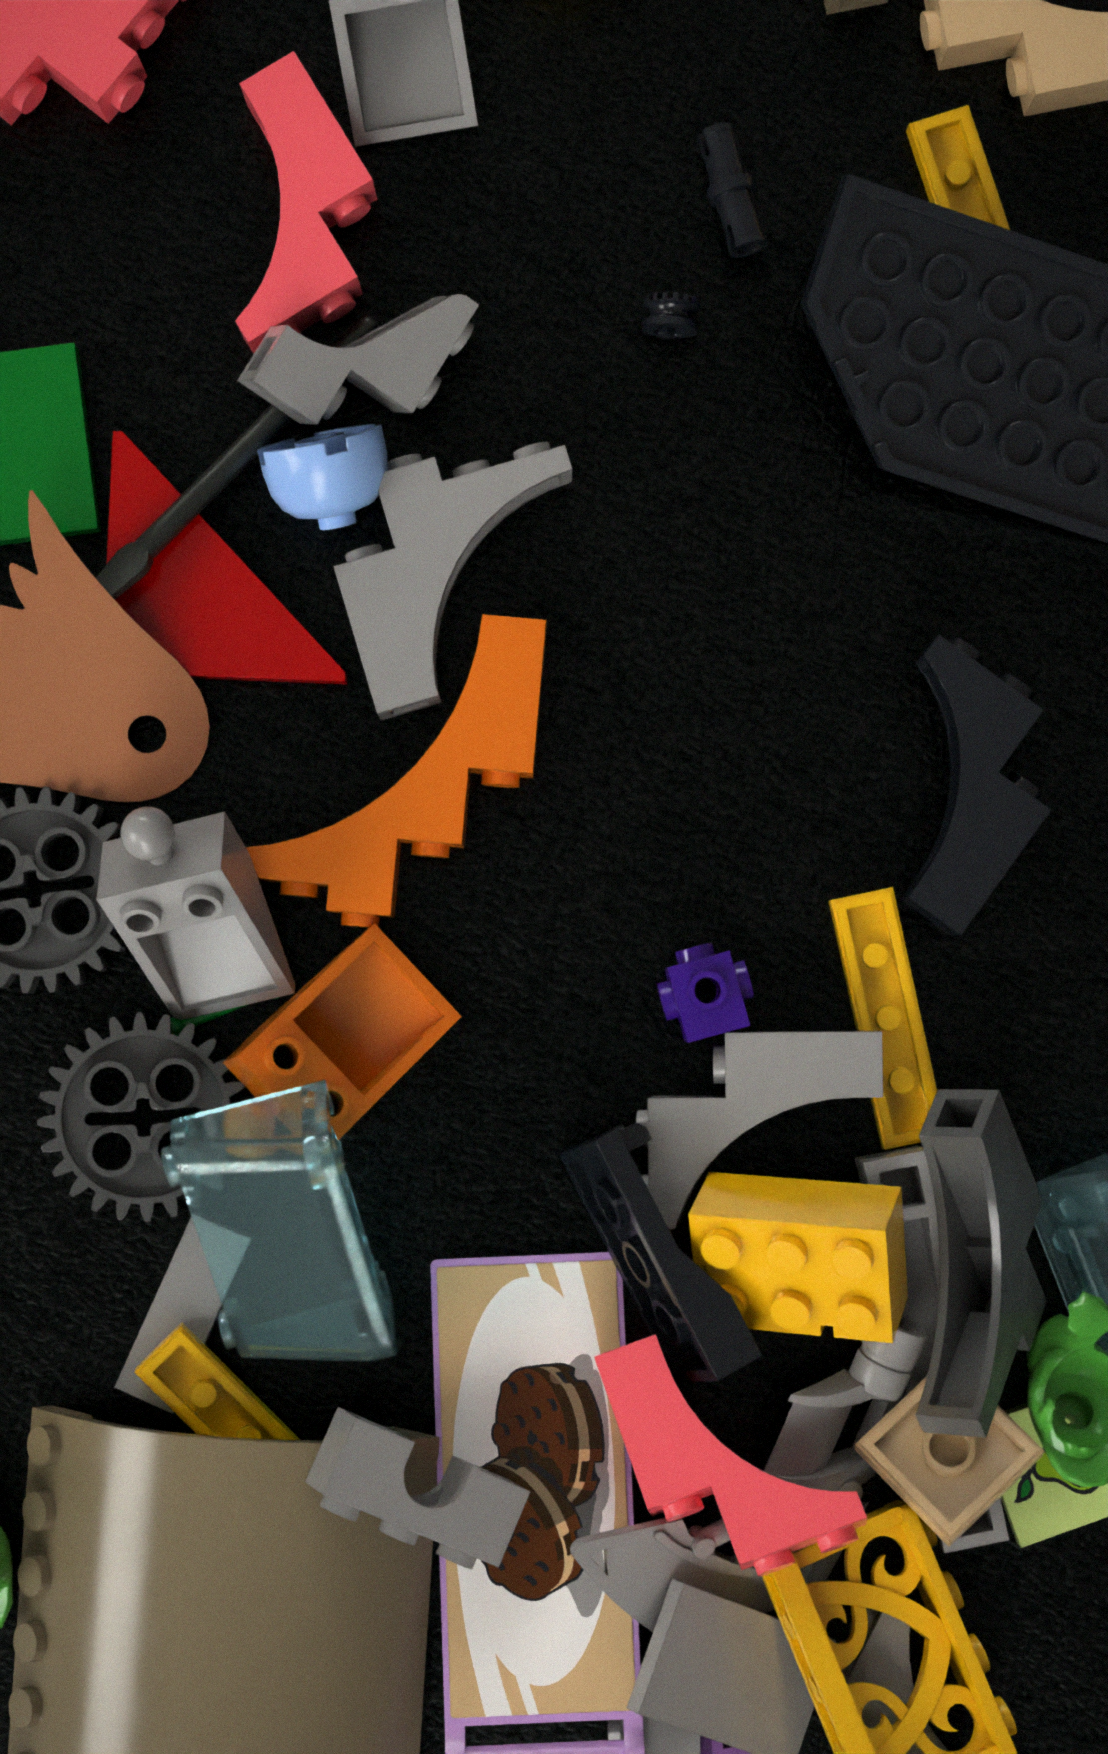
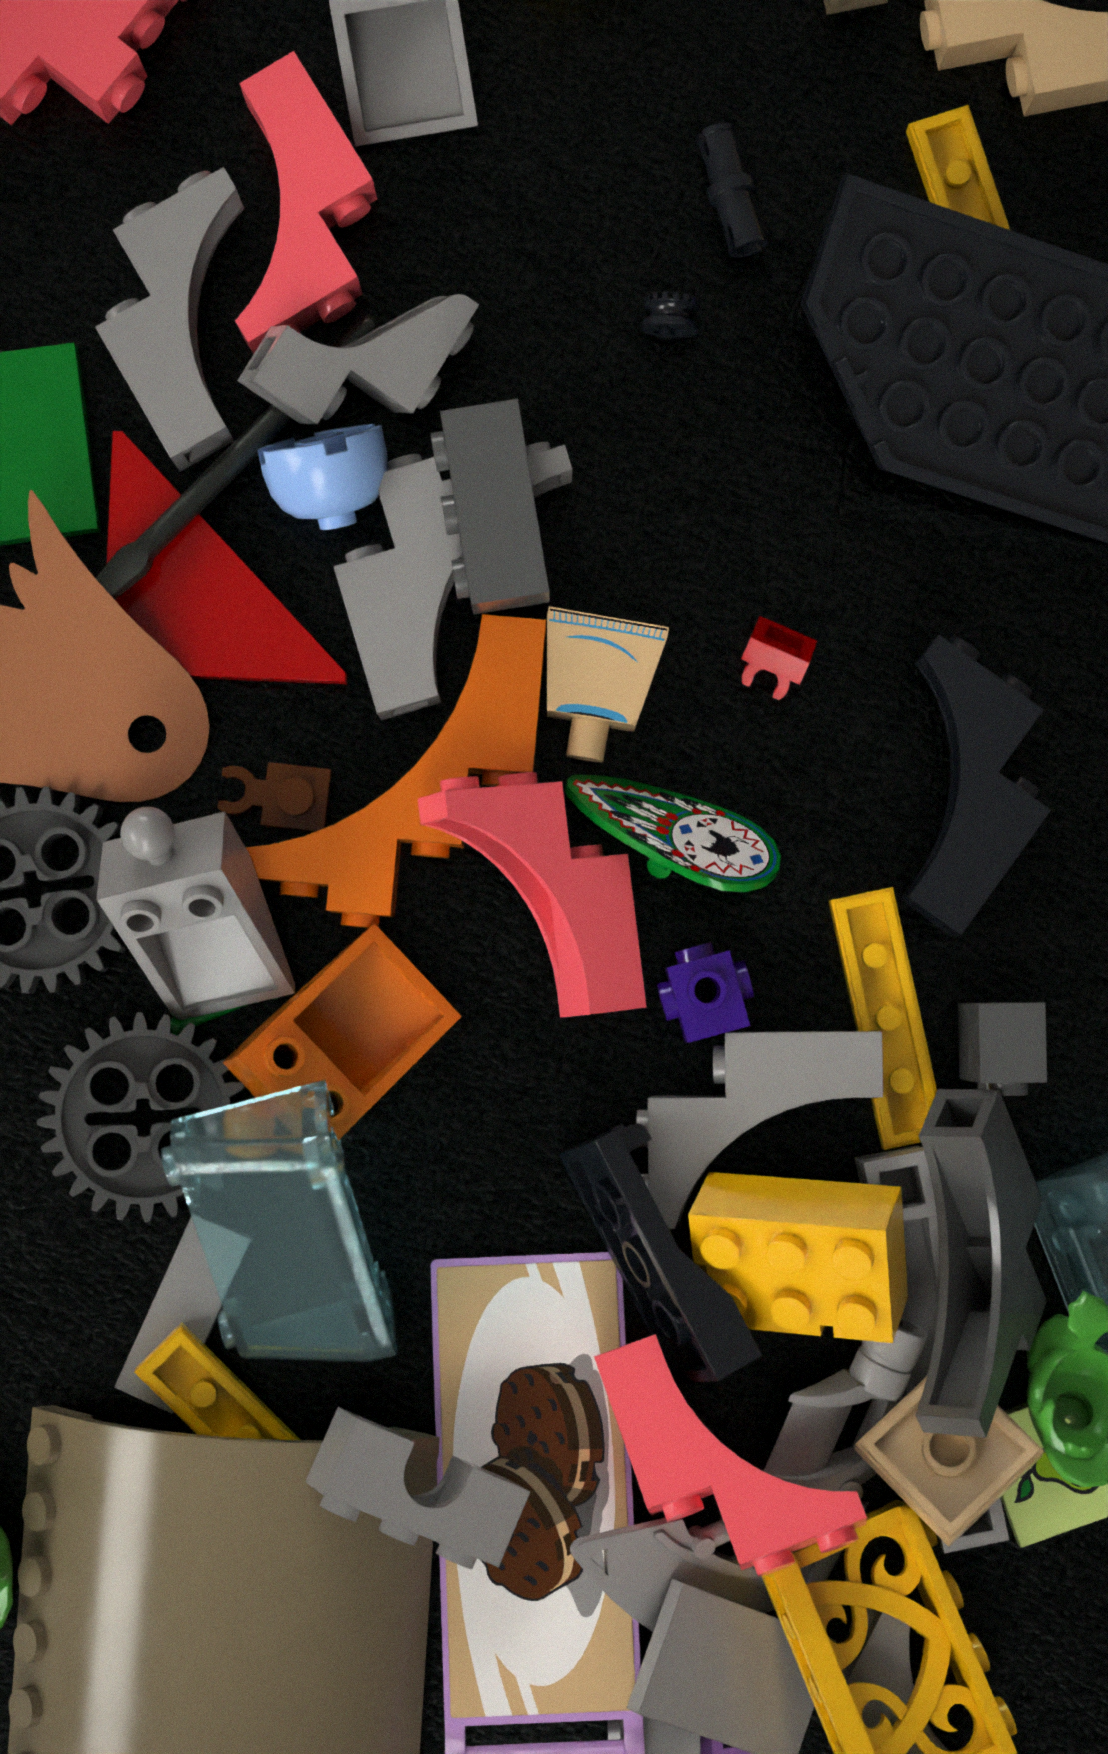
none -> light grey arch [95,167,244,472]
none -> reddish brown plate [218,762,333,832]
none -> coral arch [418,772,647,1018]
none -> dark grey brick [431,399,550,614]
none -> tan torso [547,606,669,762]
none -> shield [564,775,781,892]
none -> tile [741,616,817,700]
none -> dark grey brick [958,1002,1047,1096]

